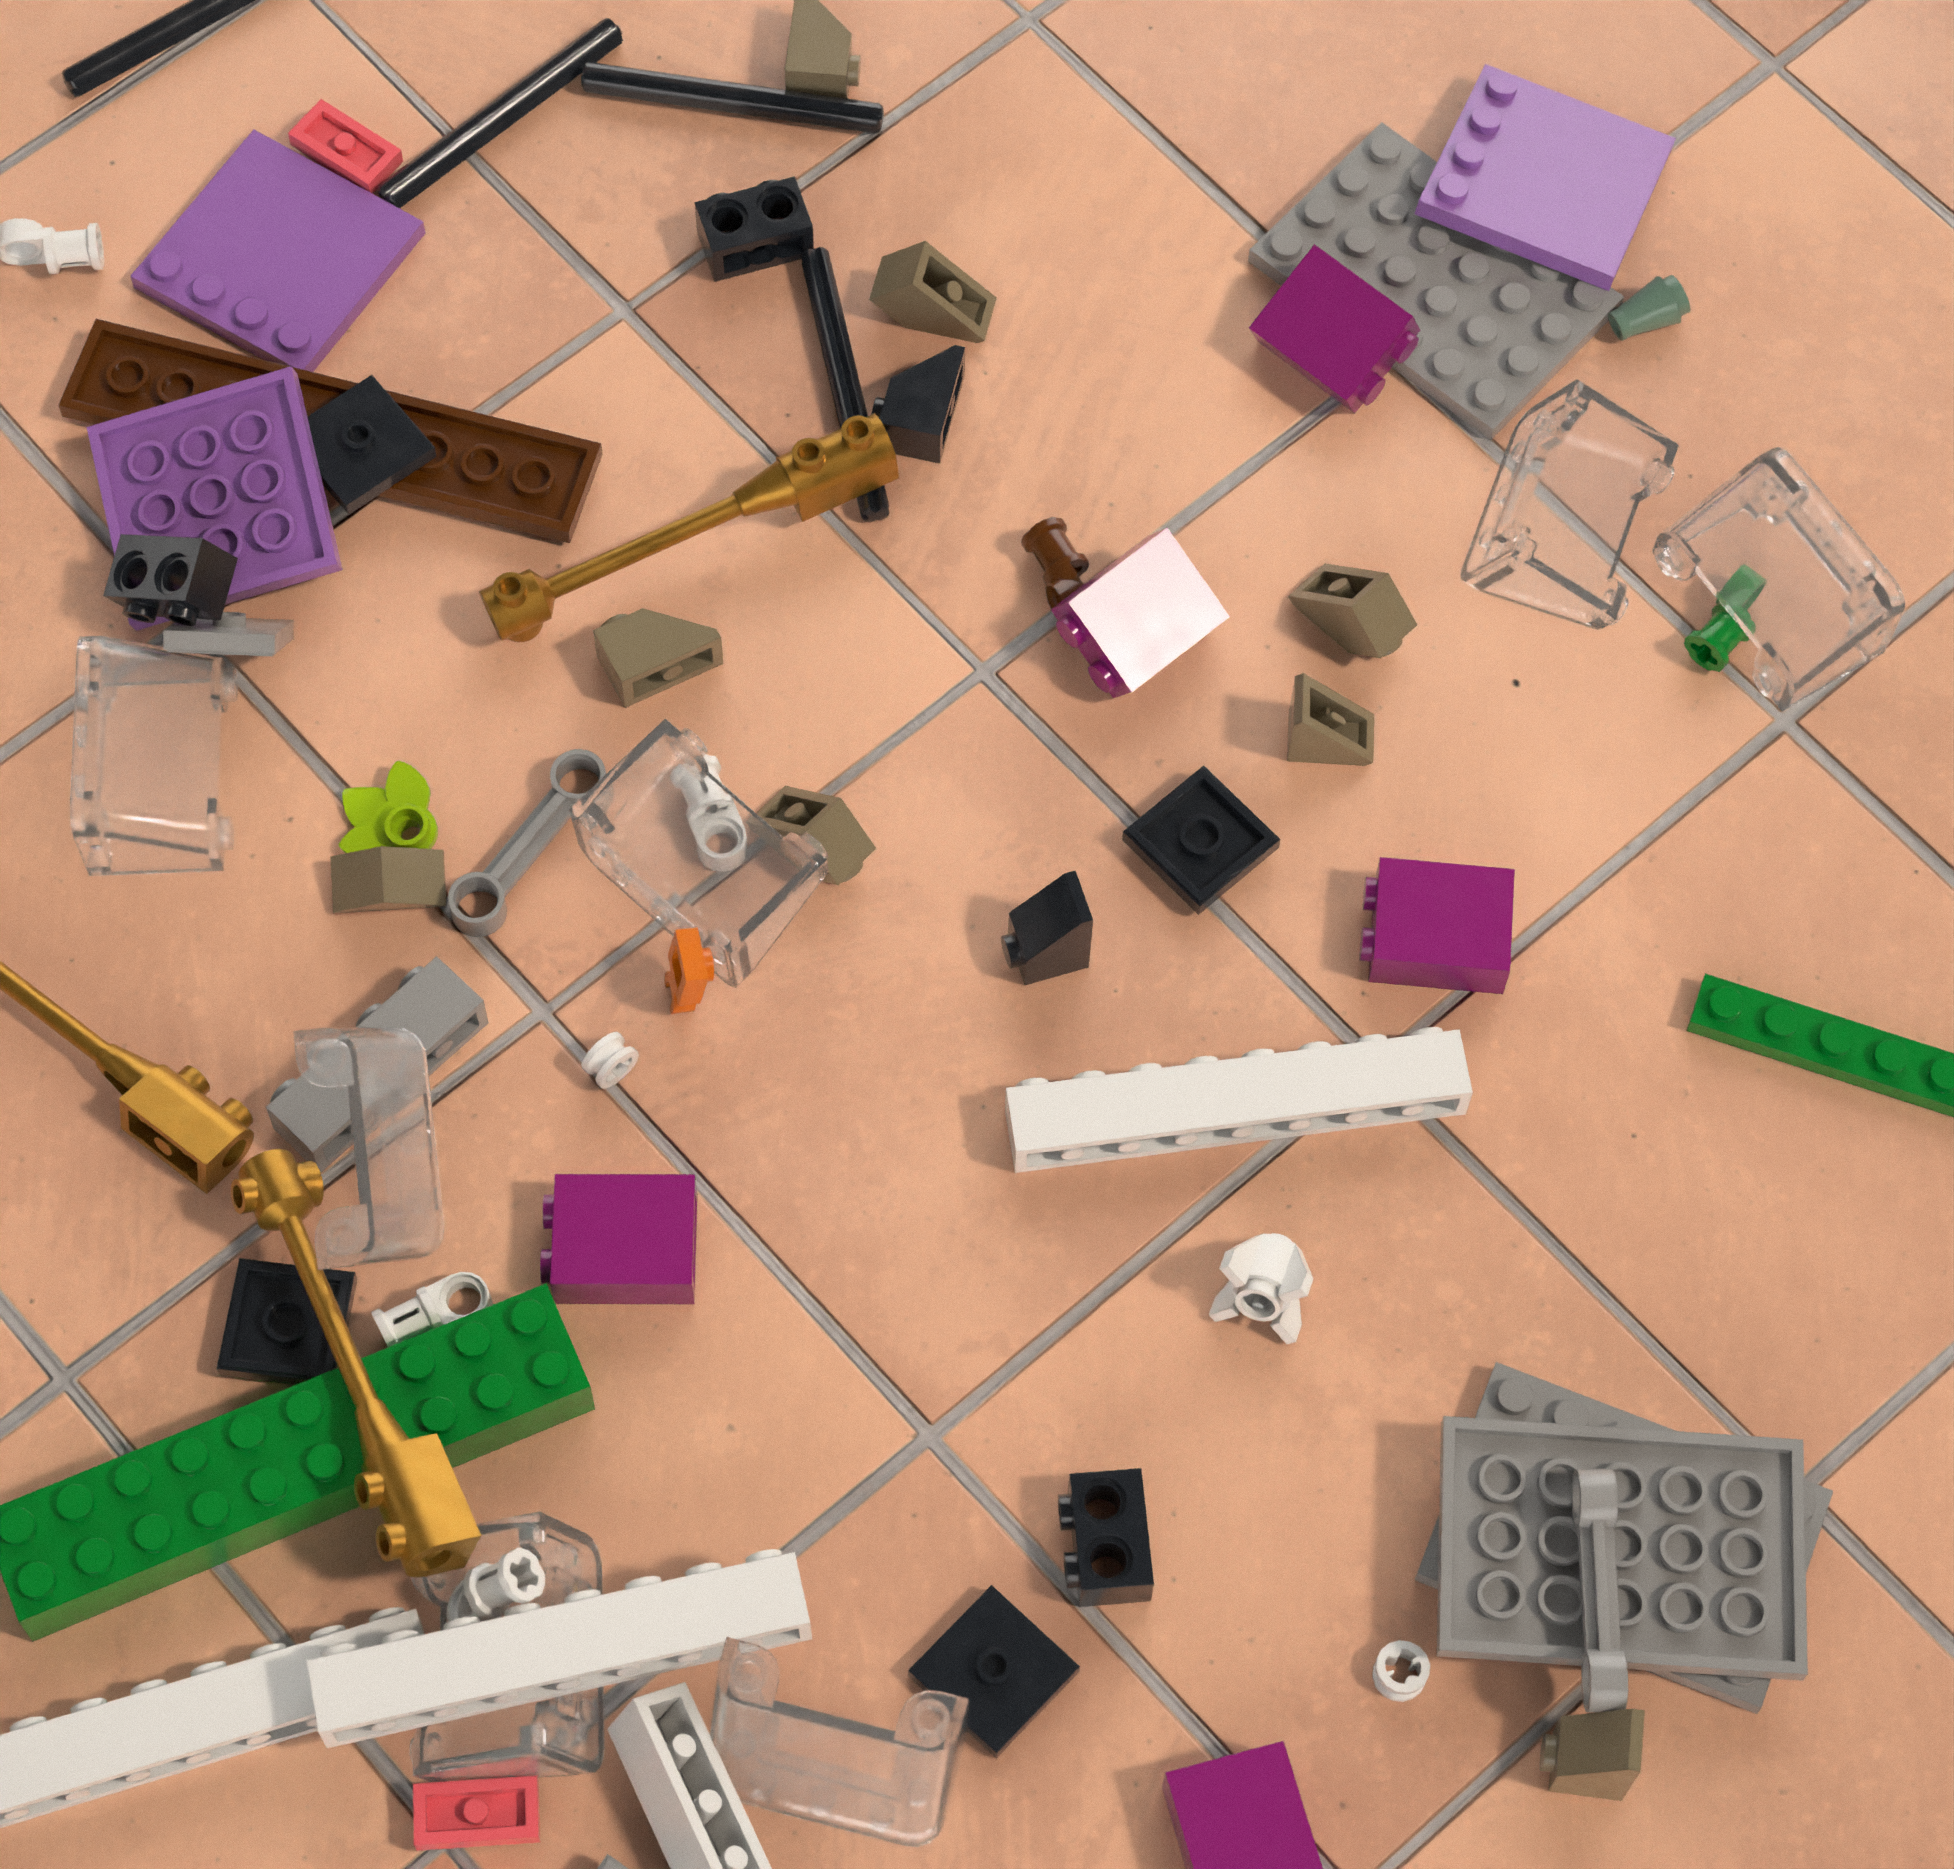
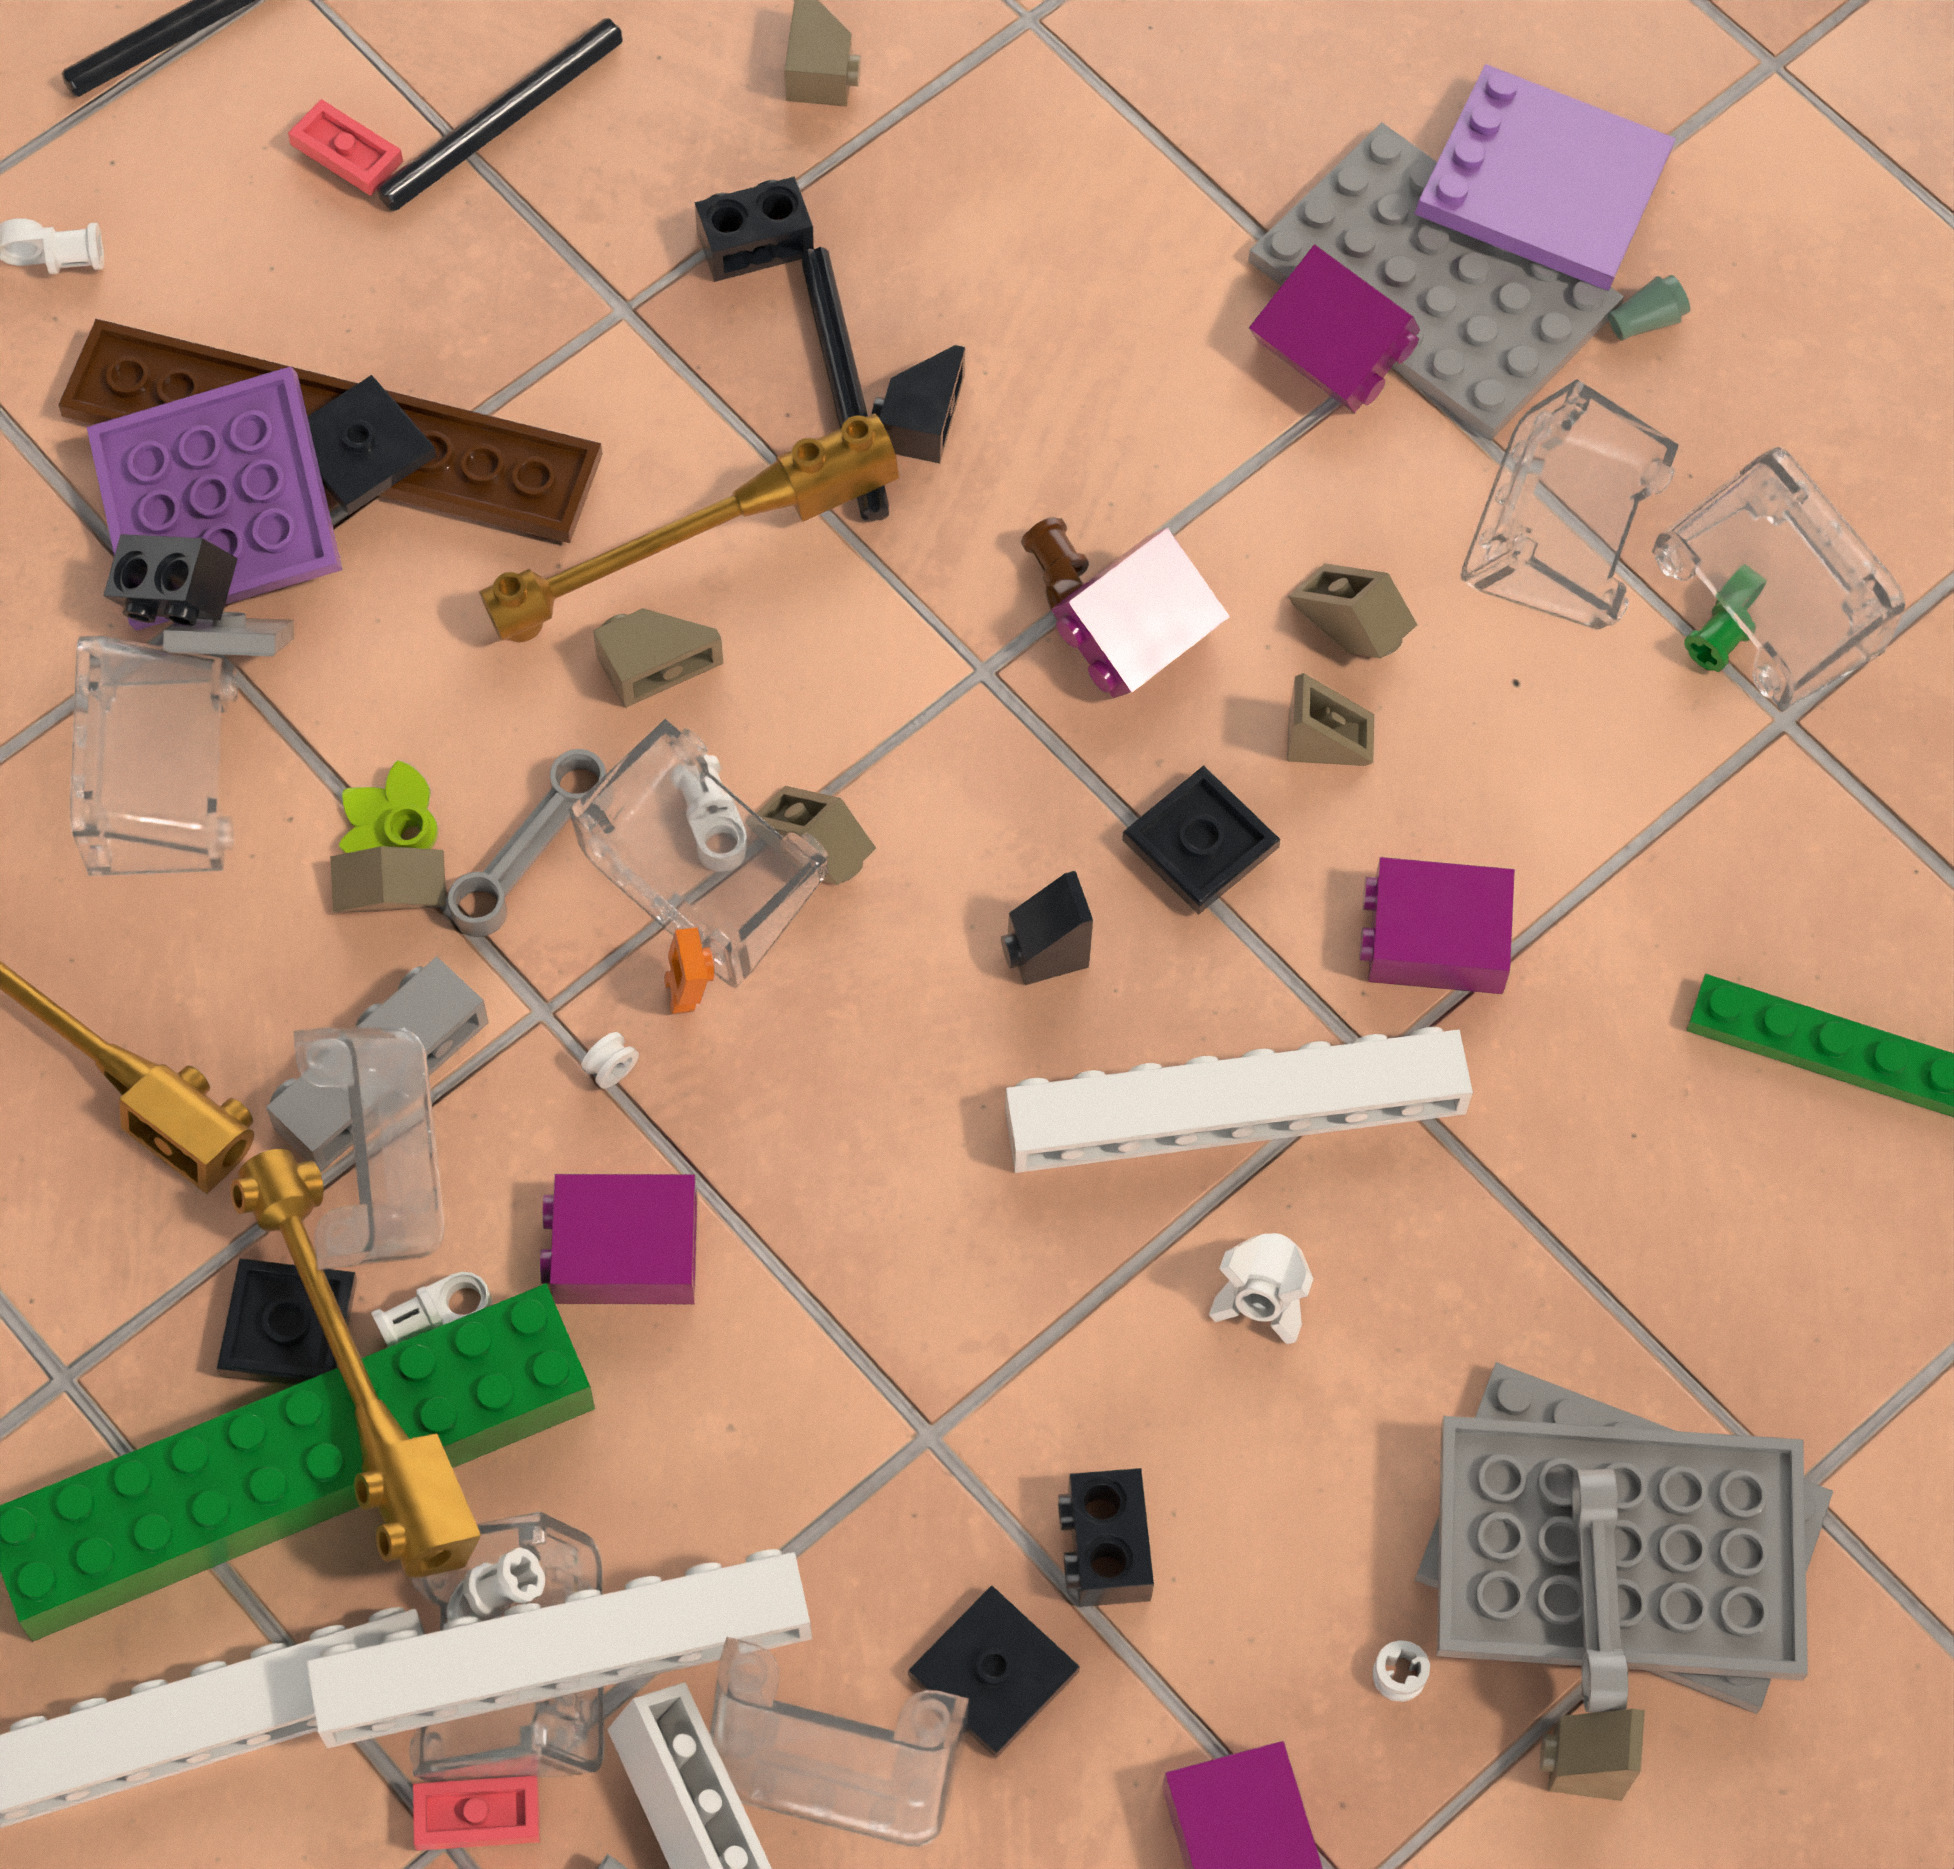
medium lavender plate [130,129,425,372] -> none
black axle [581,62,884,133] -> none
dark tan slope [869,241,997,343] -> none

